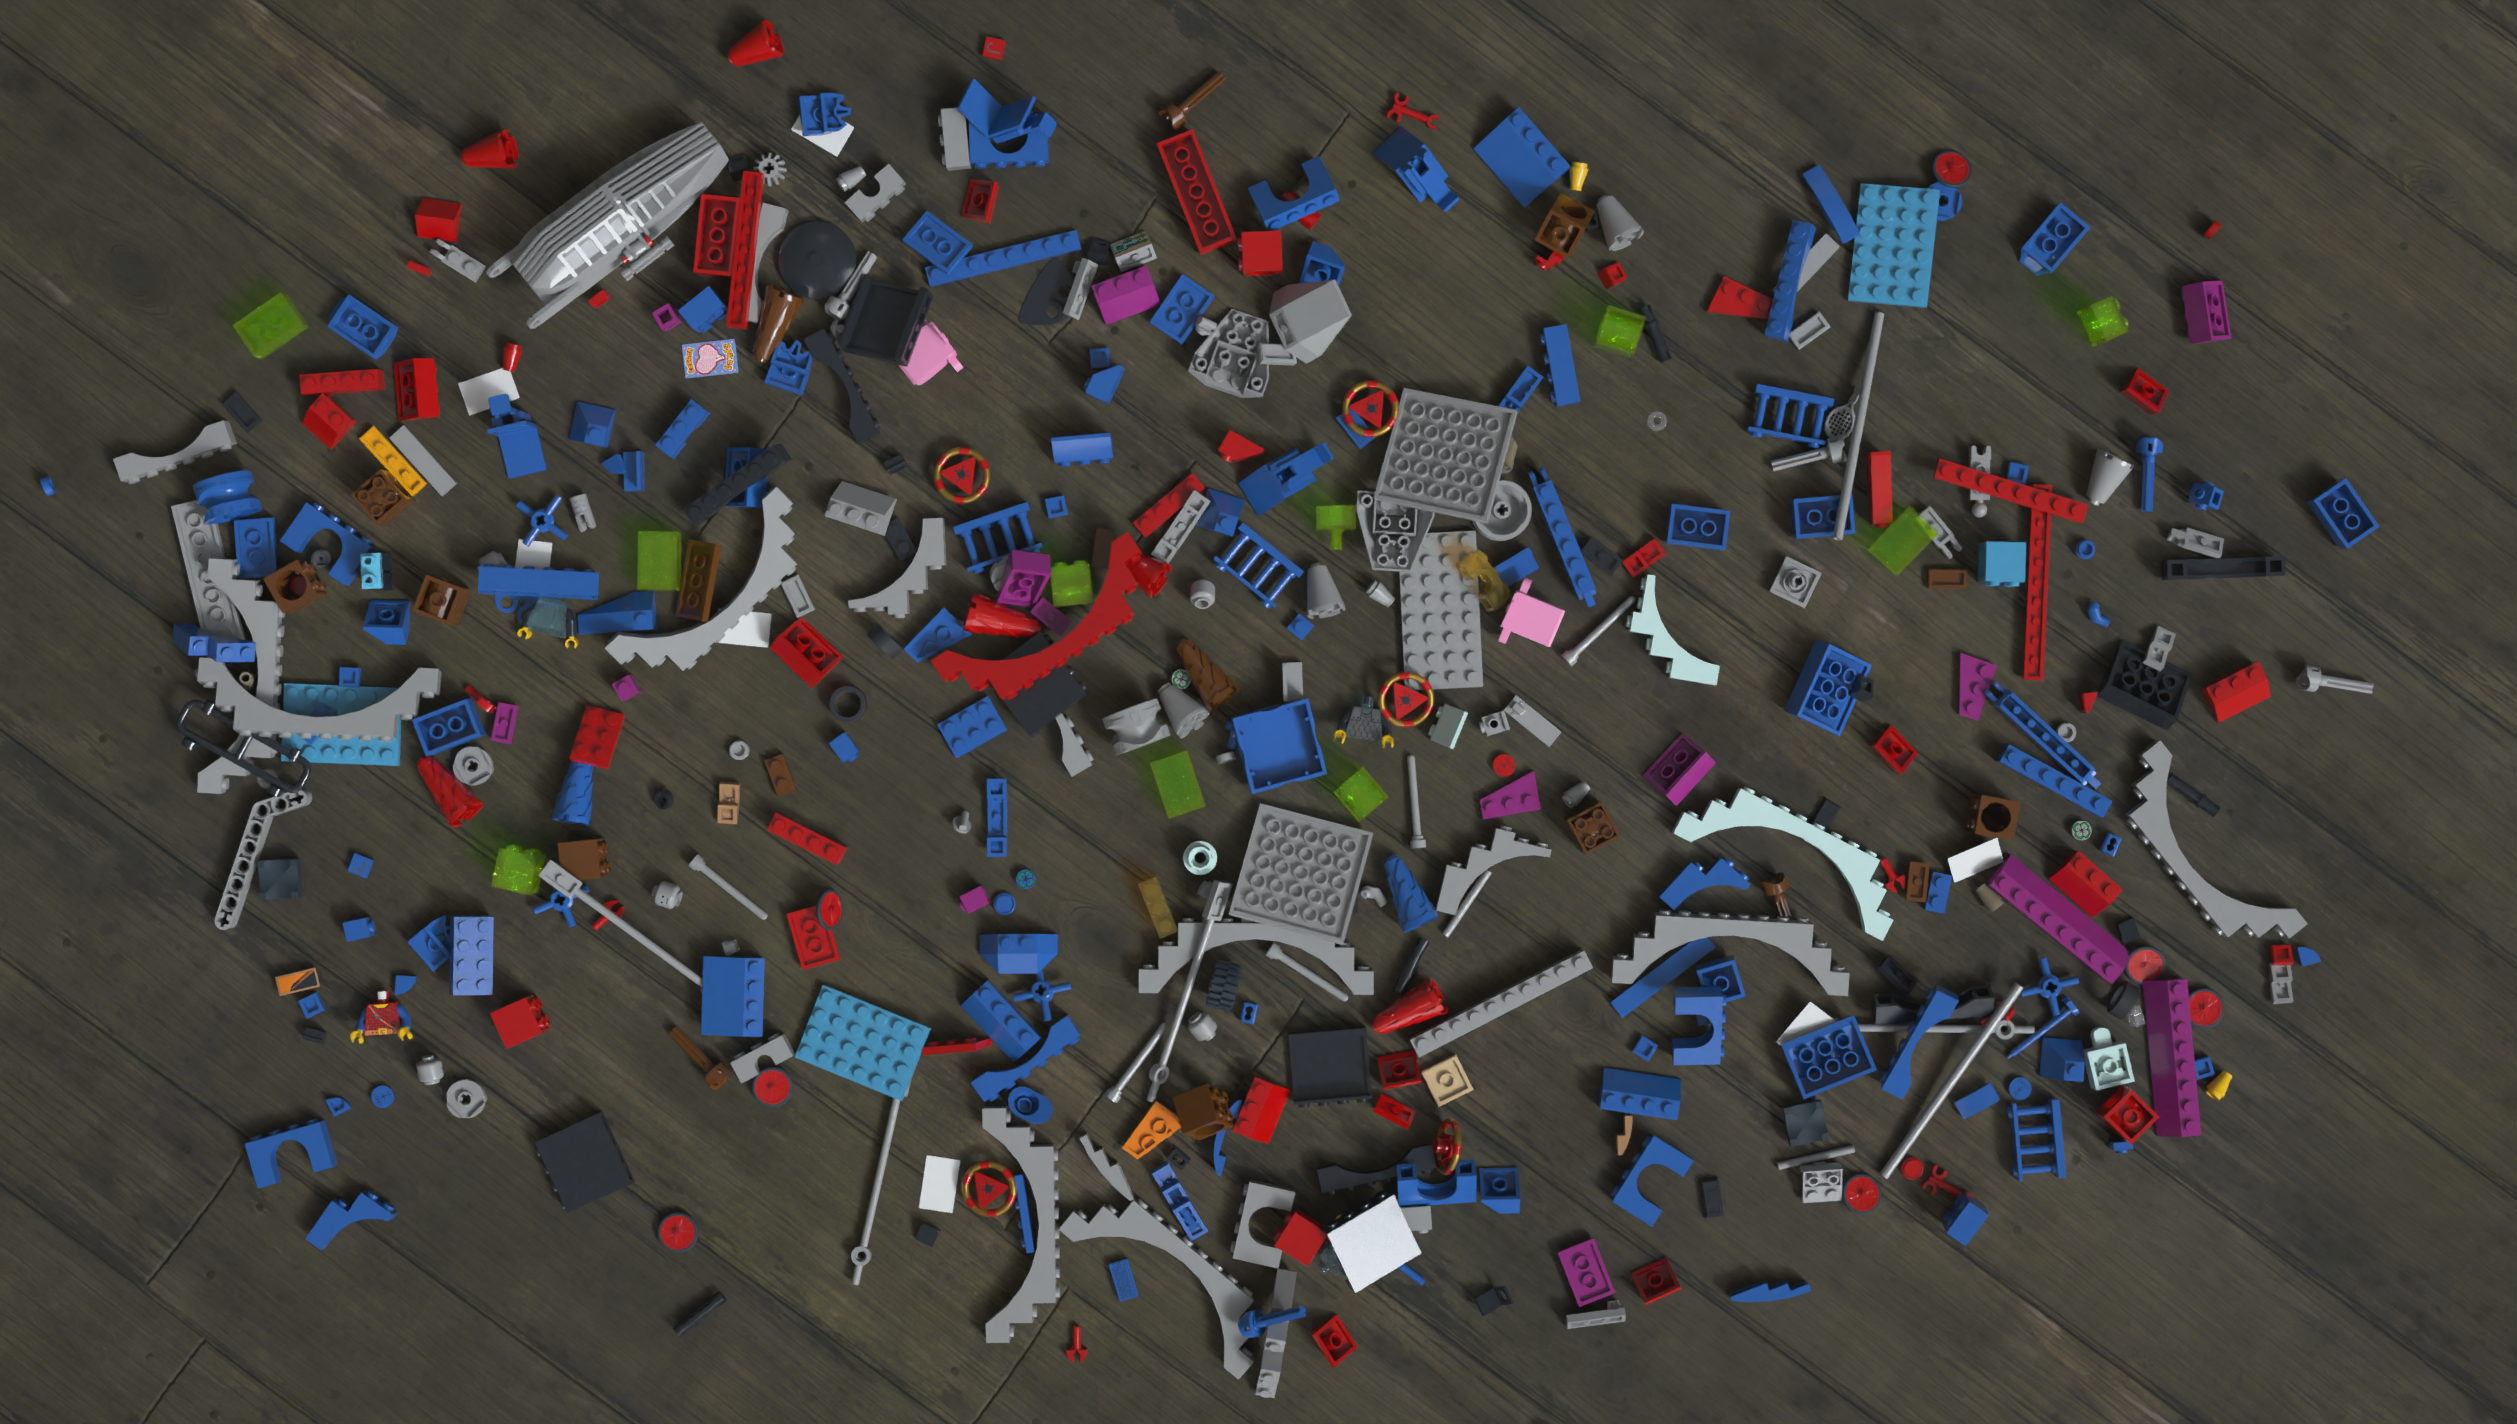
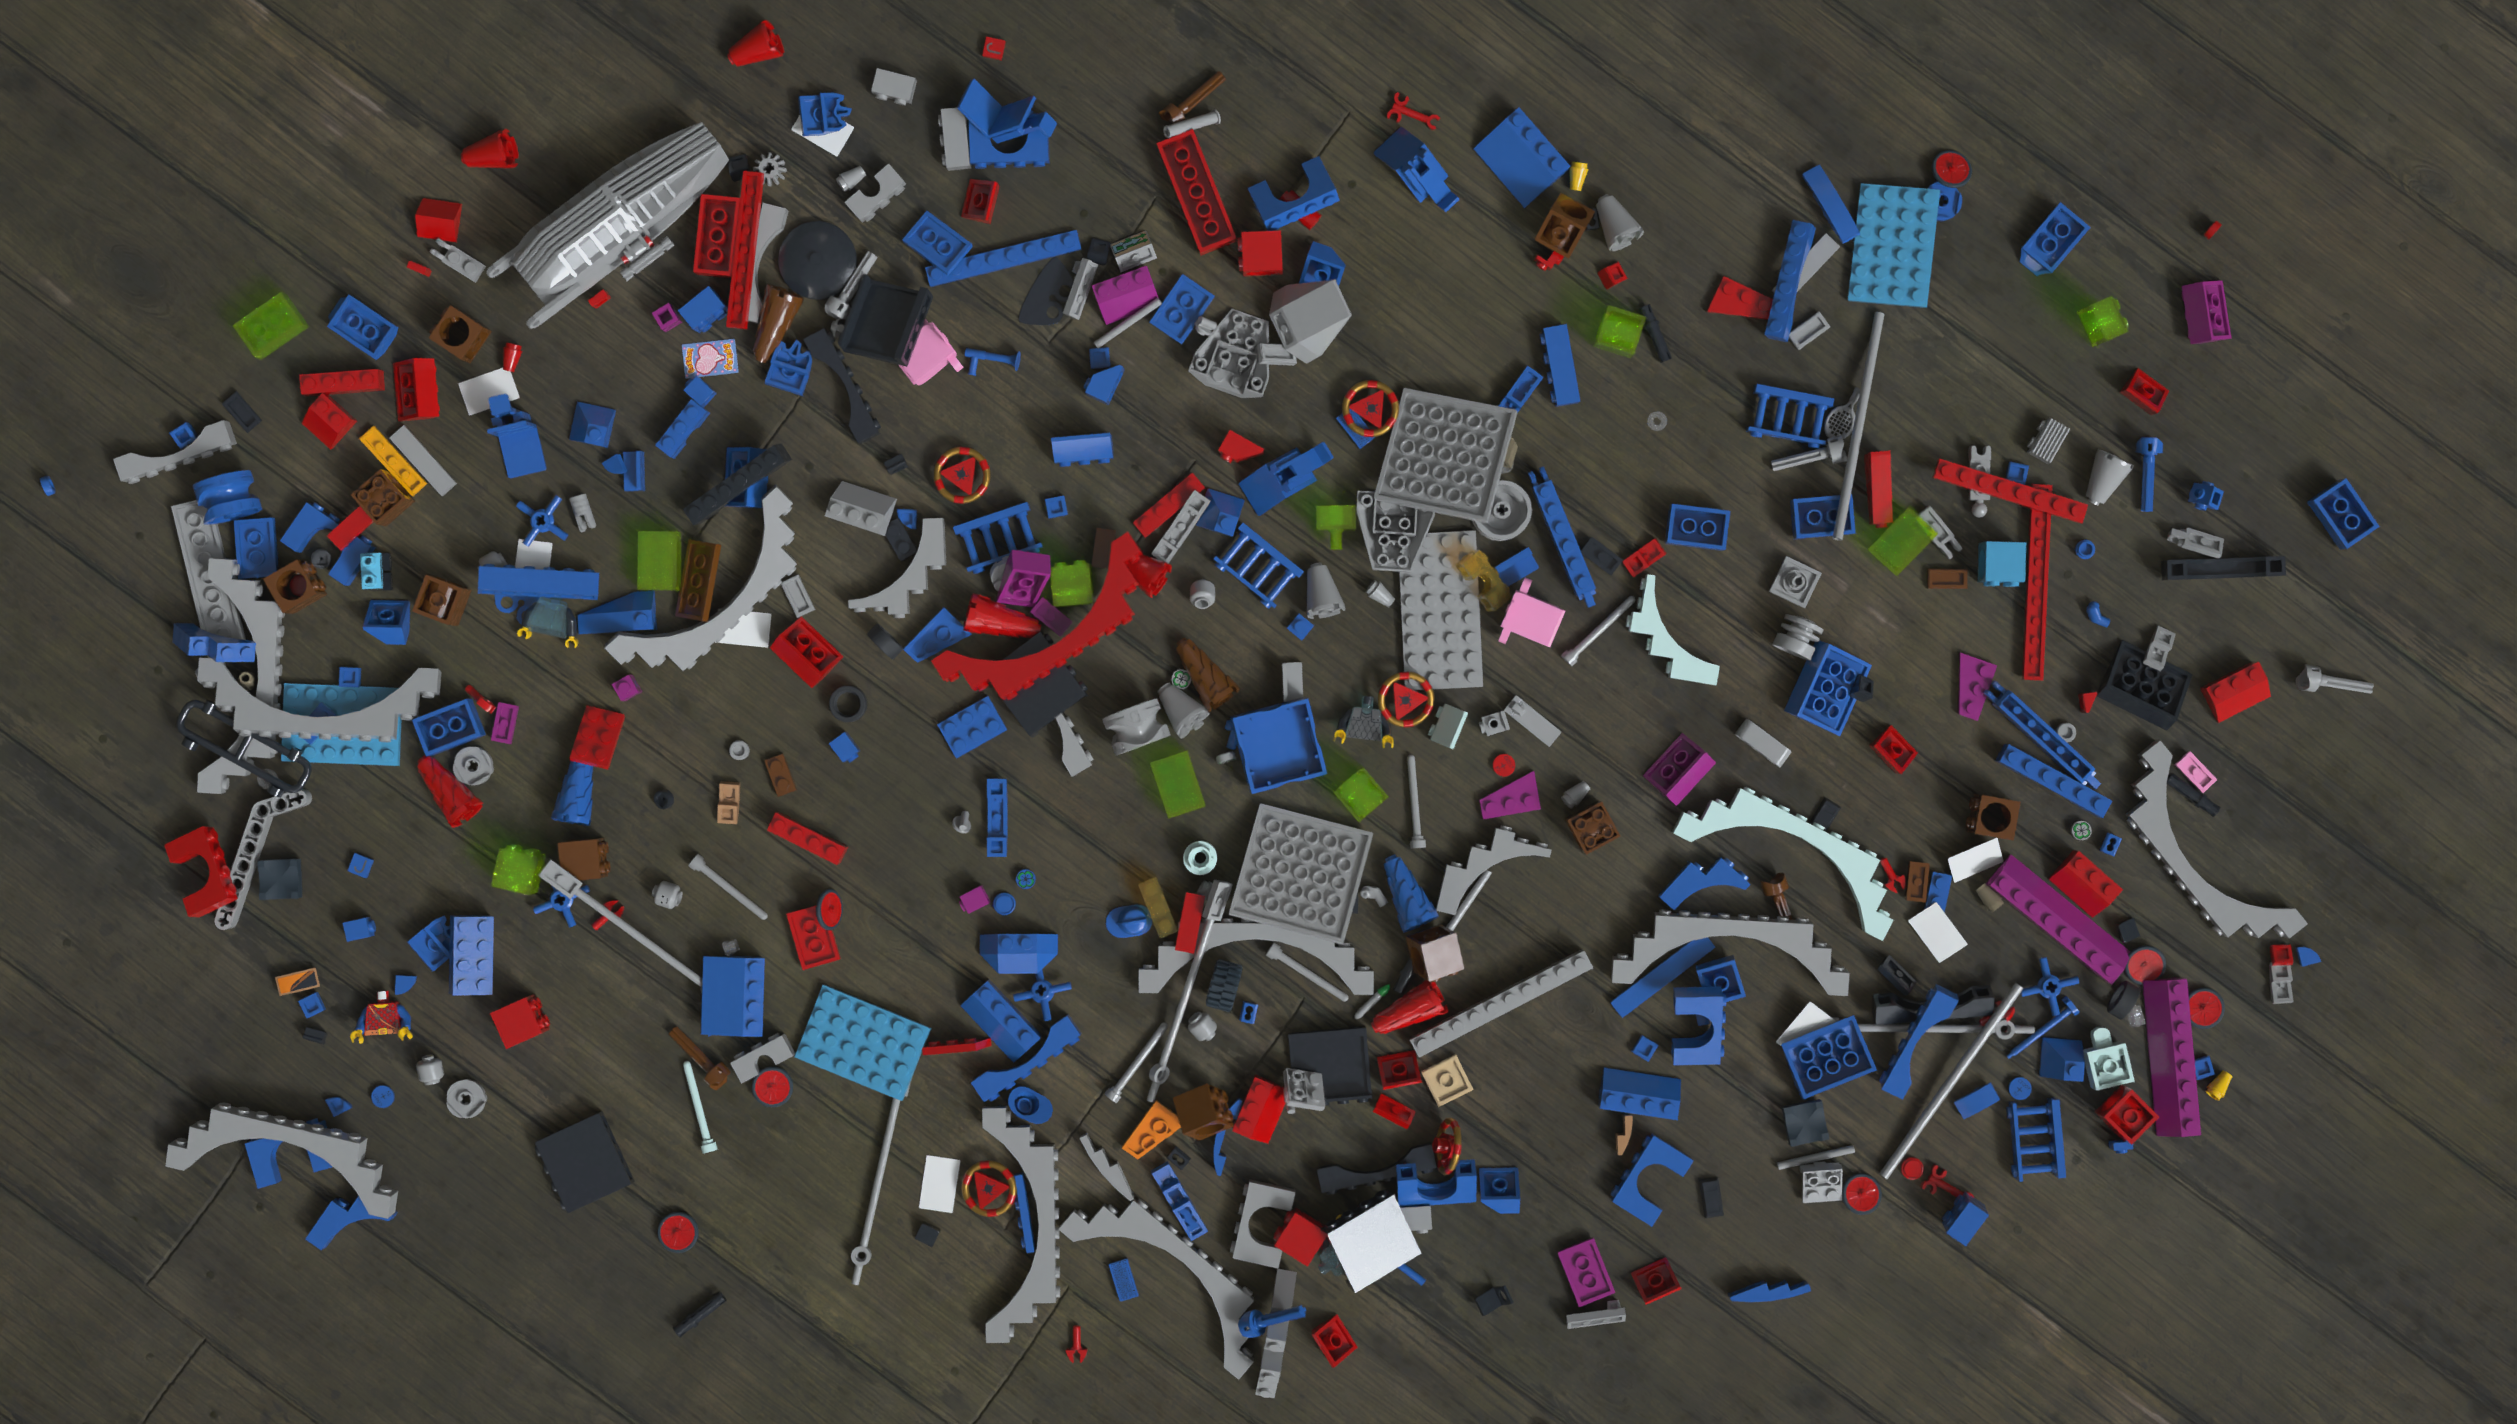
none -> red arch [164,826,238,917]
none -> light grey arch [165,1103,398,1219]
none -> blue brick [169,422,198,449]
none -> red tile [327,506,374,551]
none -> reddish brown brick [429,305,492,363]
none -> light aqua piece [683,1061,718,1154]
none -> blue brick [684,376,717,407]
none -> light grey brick [871,68,917,105]
none -> blue tile [897,509,917,529]
none -> blue piece [965,348,1021,376]
none -> light grey piece [1094,297,1162,348]
none -> blue piece [1106,905,1153,938]
none -> light grey pin [1163,109,1221,138]
none -> red tile [1175,892,1205,954]
none -> light grey plate [1283,1068,1325,1114]
none -> light grey piece [1354,984,1390,1019]
none -> brick [1405,924,1464,982]
none -> light grey beam [1735,718,1792,768]
none -> light grey wheel [1773,614,1823,661]
none -> white sticker [1908,902,1968,963]
none -> light grey brick [2027,417,2070,464]
none -> bright pink plate [2174,751,2217,793]

